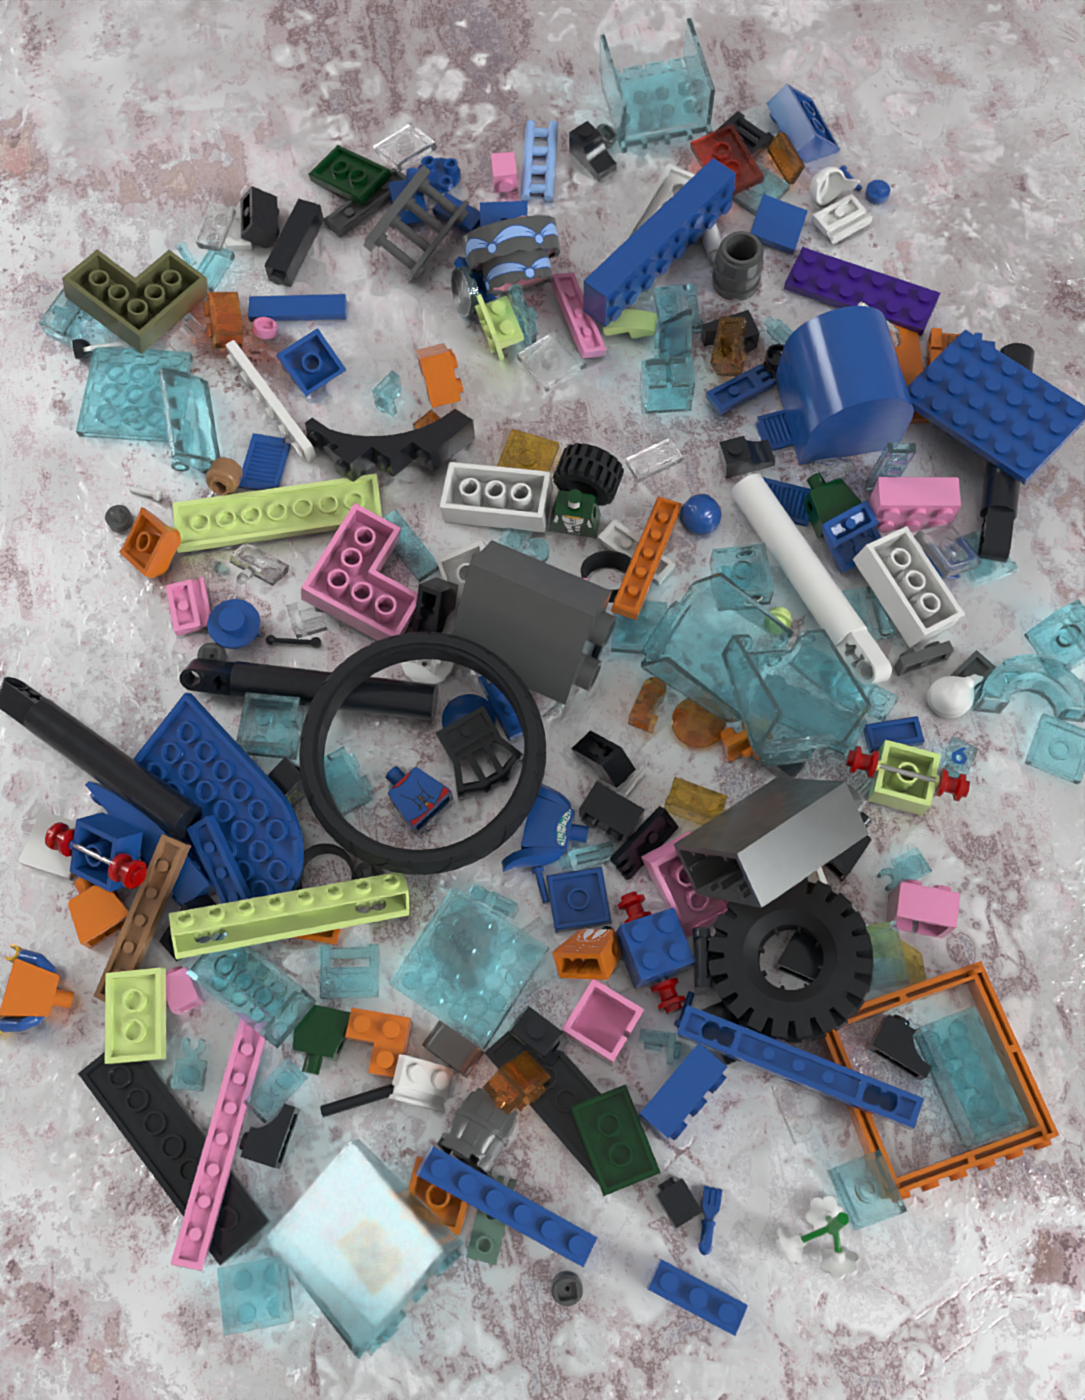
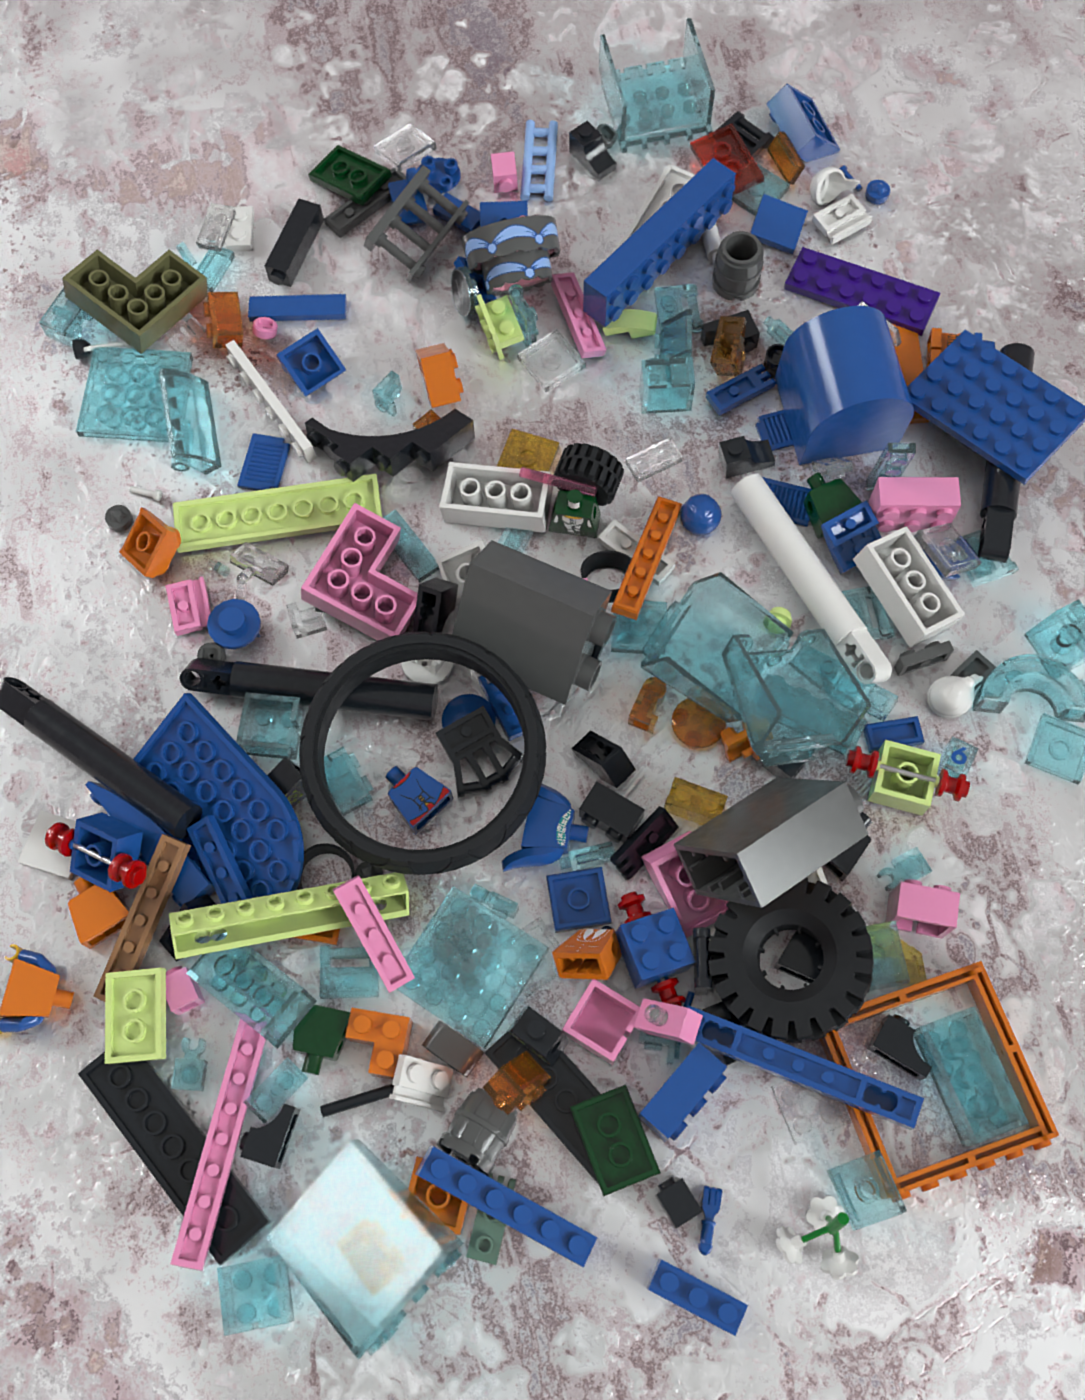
medium nougat head [205,457,243,495] -> none
black brick [240,186,280,248] -> none
black hinge [266,635,321,649] -> none
clear light blue tile [524,538,550,562] -> none
blue piece [531,866,550,904] -> none
dark grey tile [551,1271,583,1306] -> none
clear light blue brick [709,543,774,610] -> none
none -> bright pink plate [332,875,415,993]
none -> clear pink bar [519,467,597,497]
none -> bright pink piece [634,998,703,1045]

